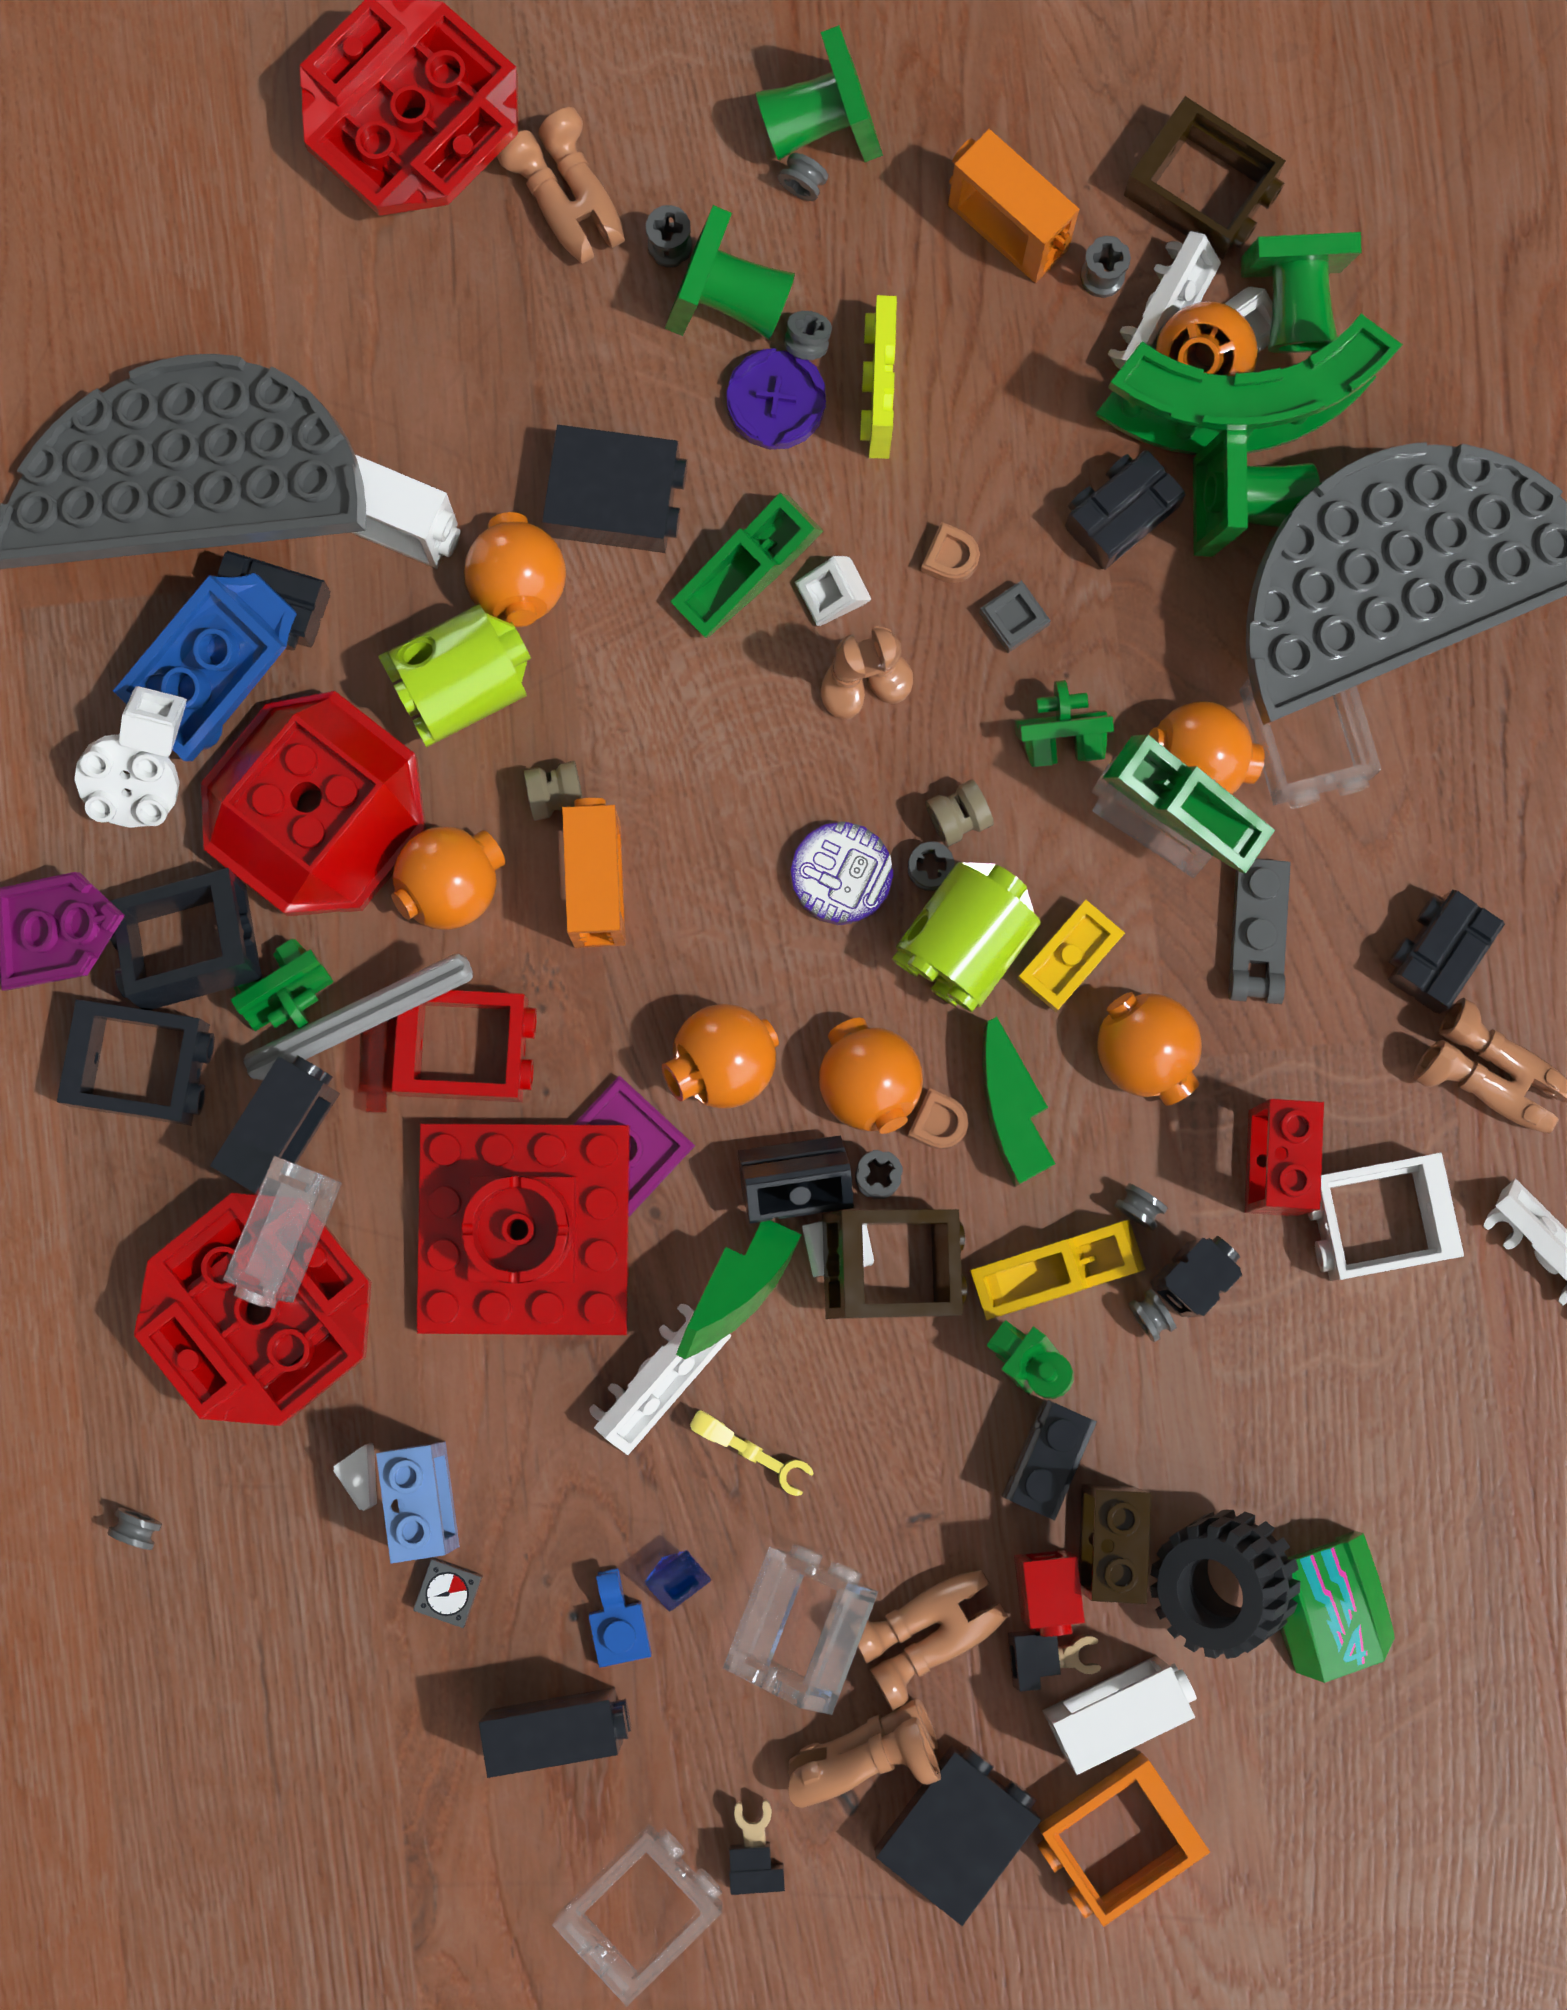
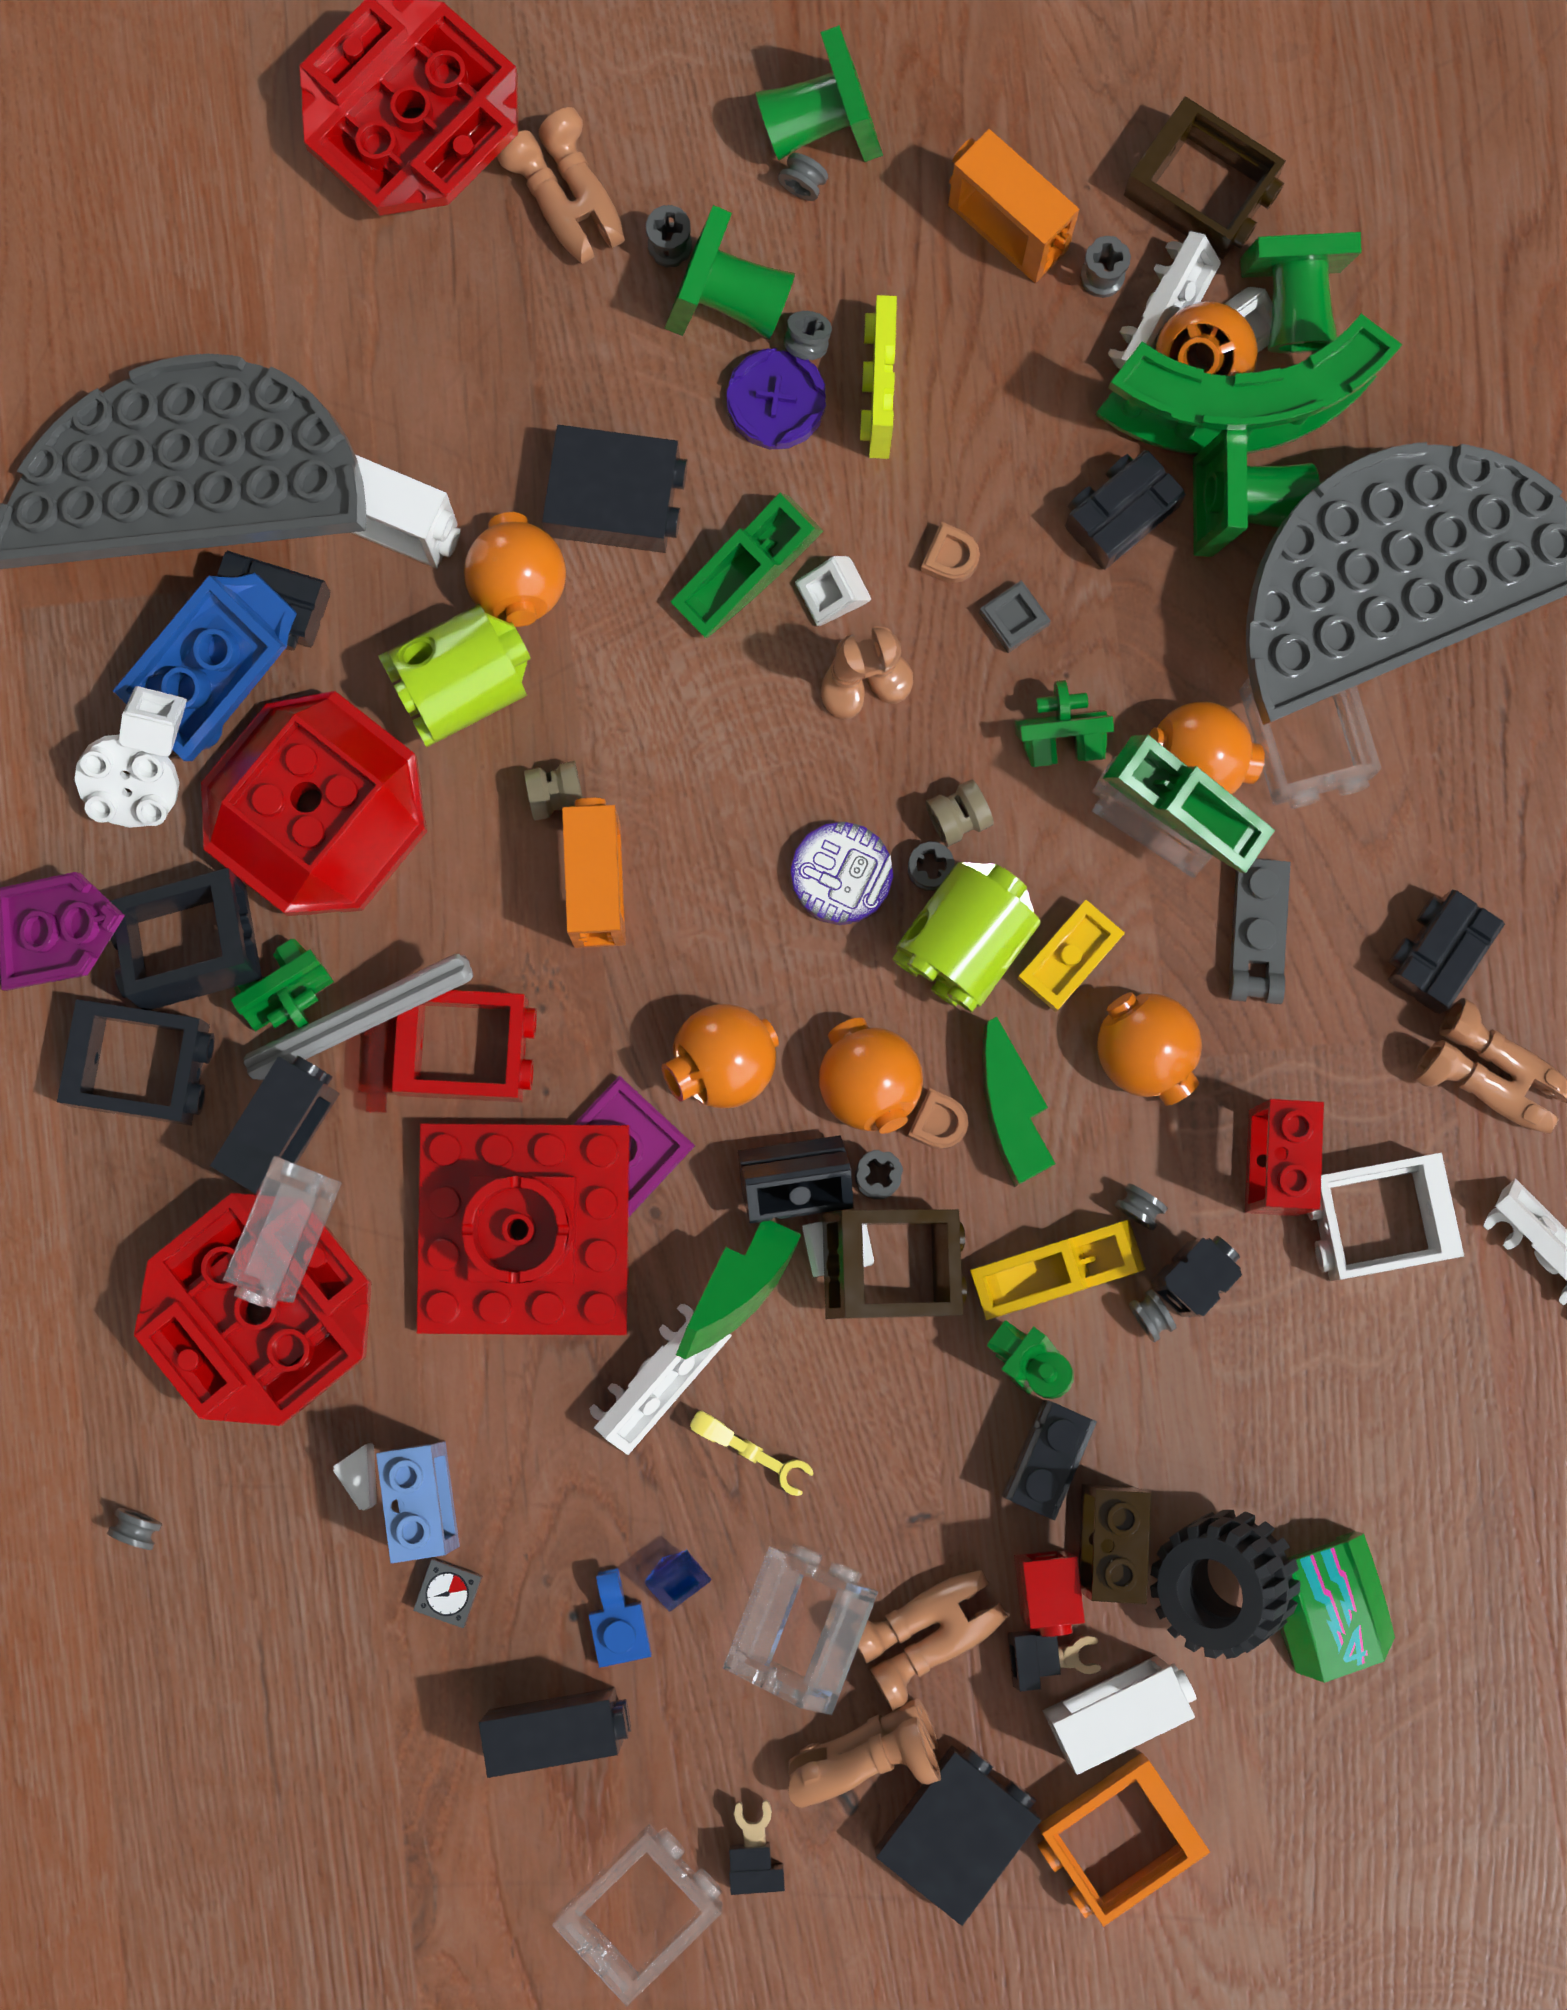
orange brick [391,827,505,930] -> none

